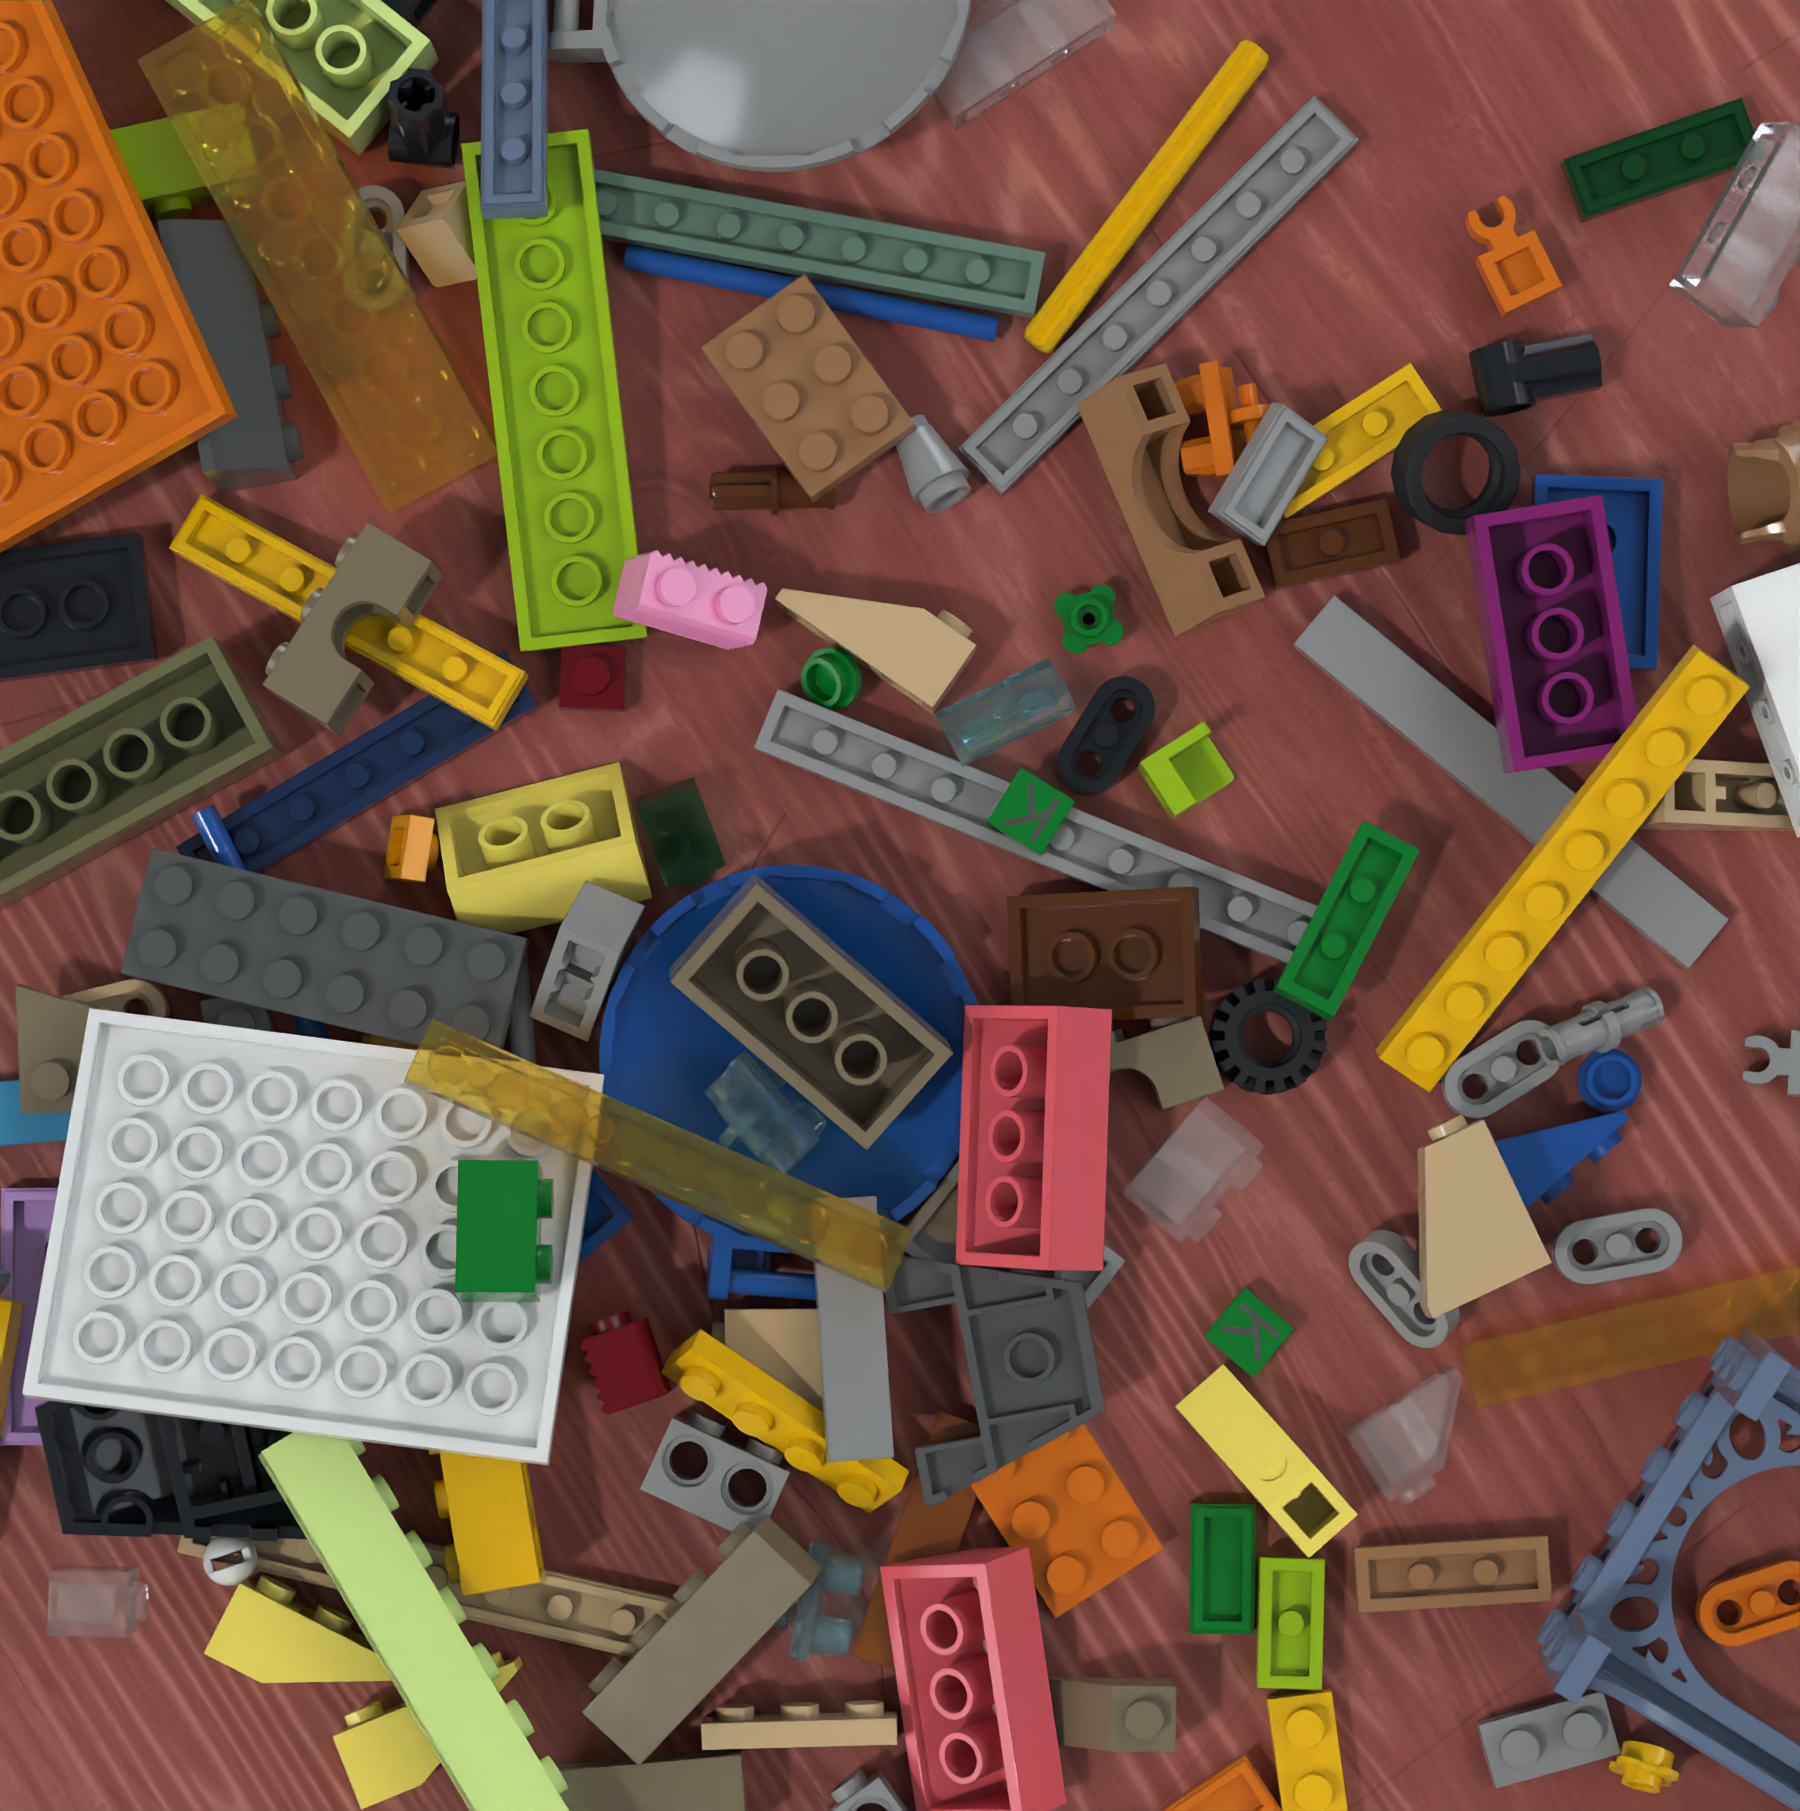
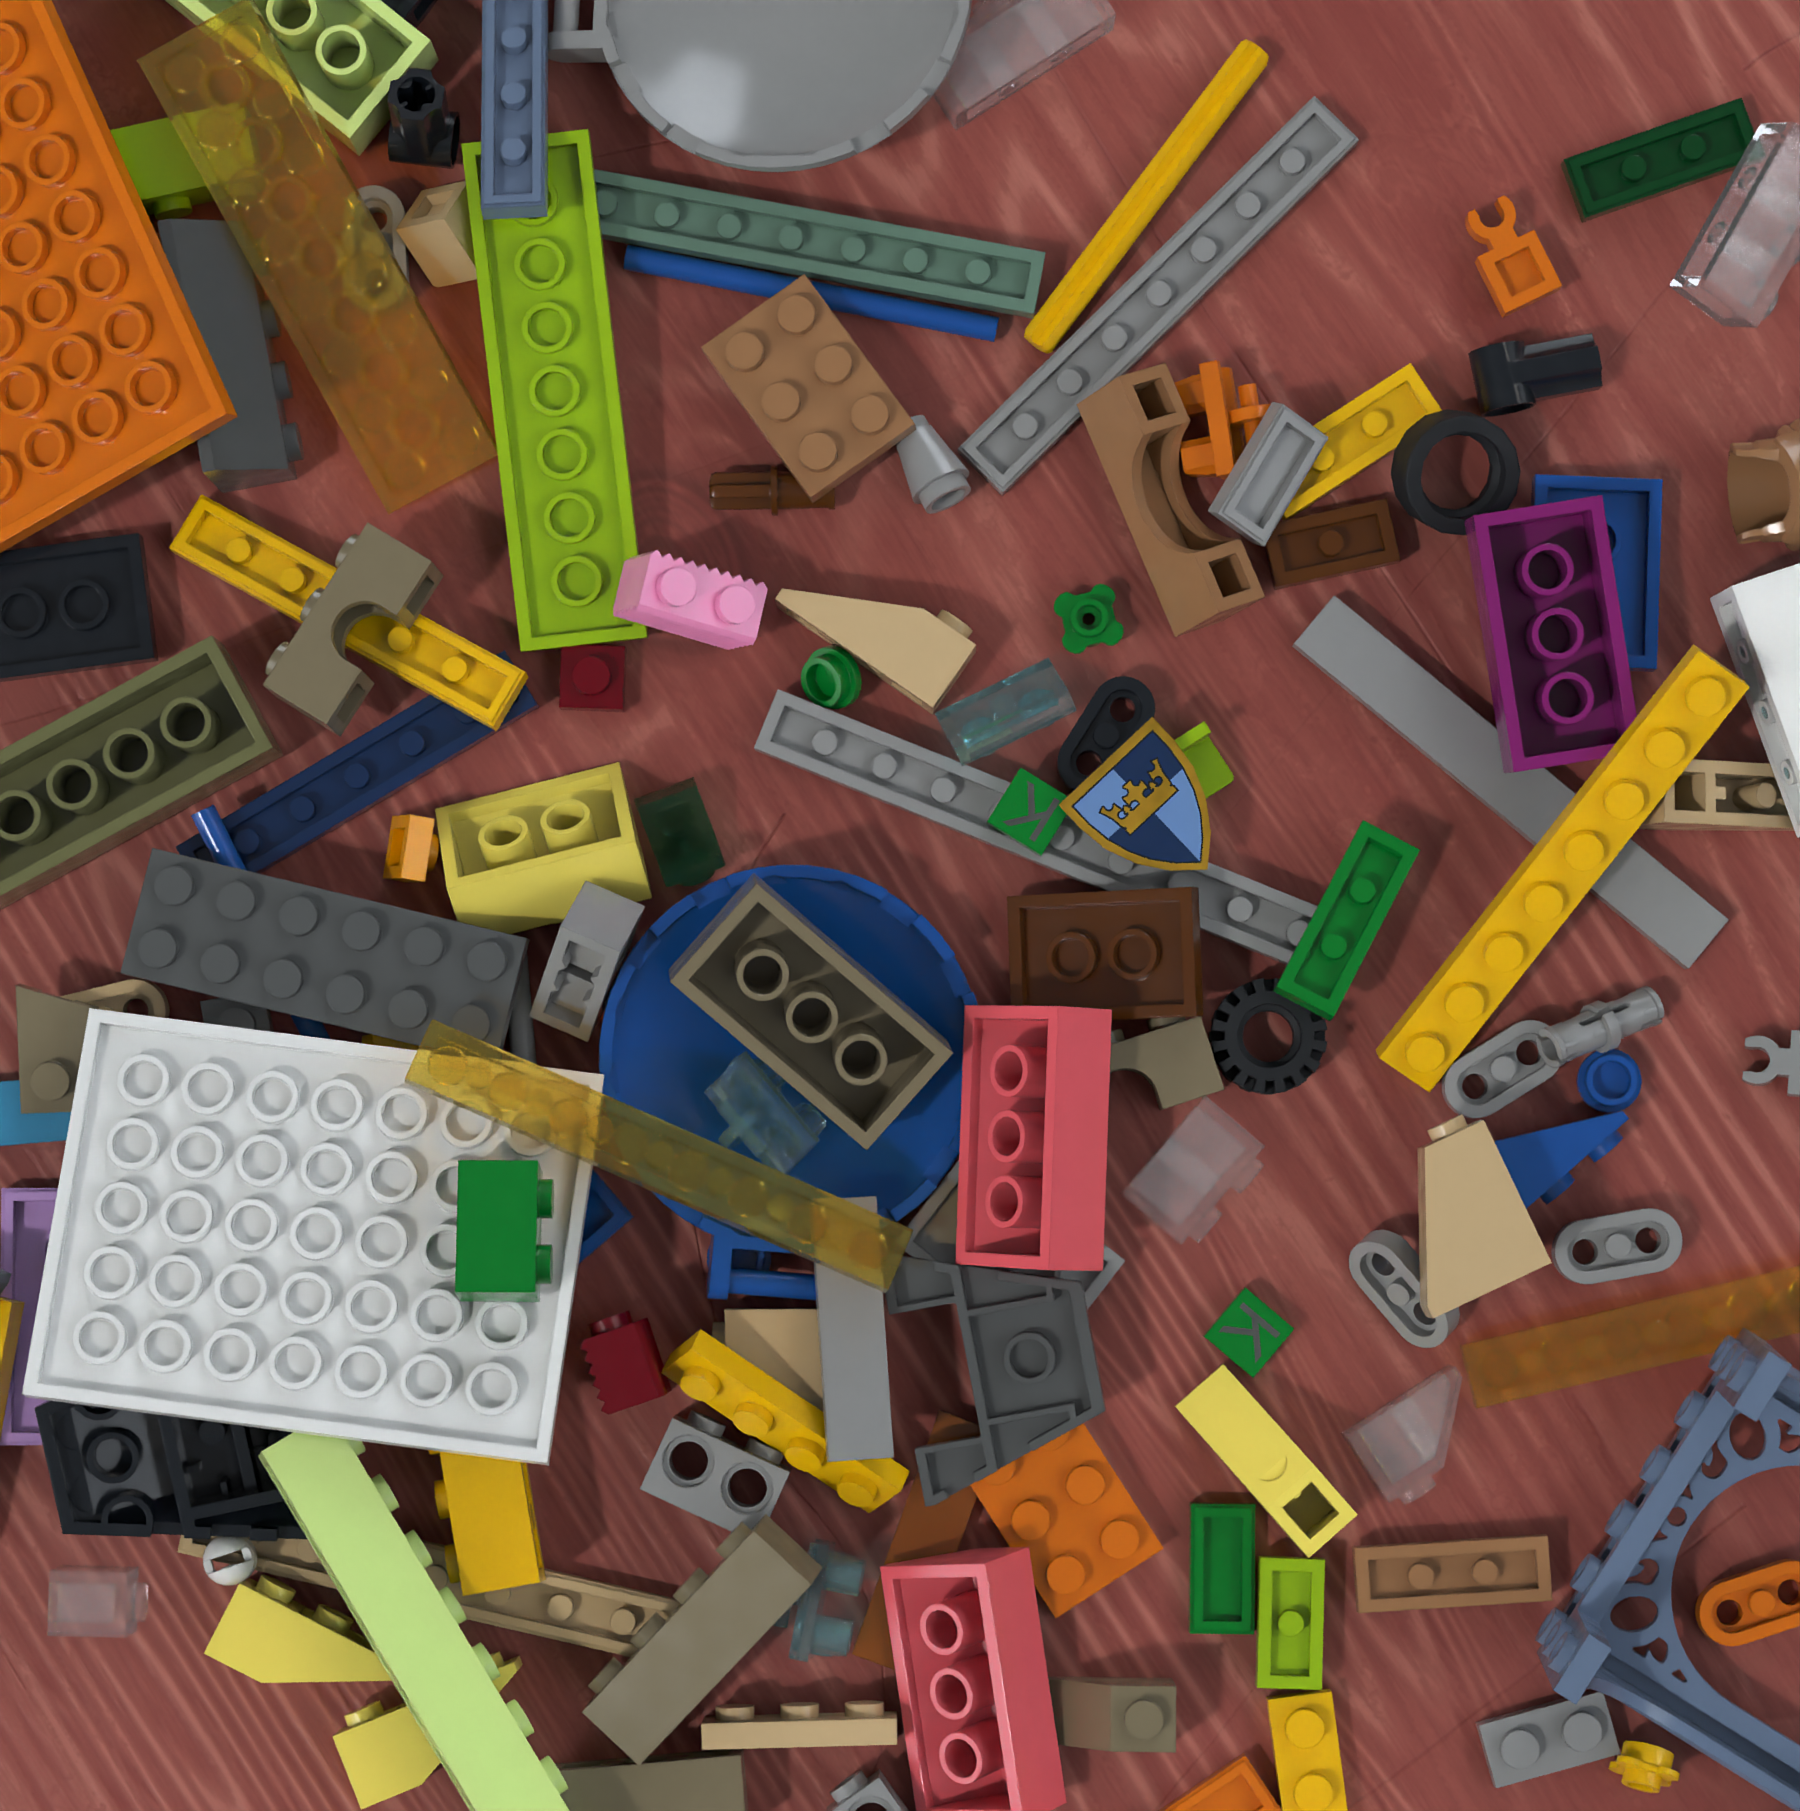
none -> shield [1058,717,1211,871]

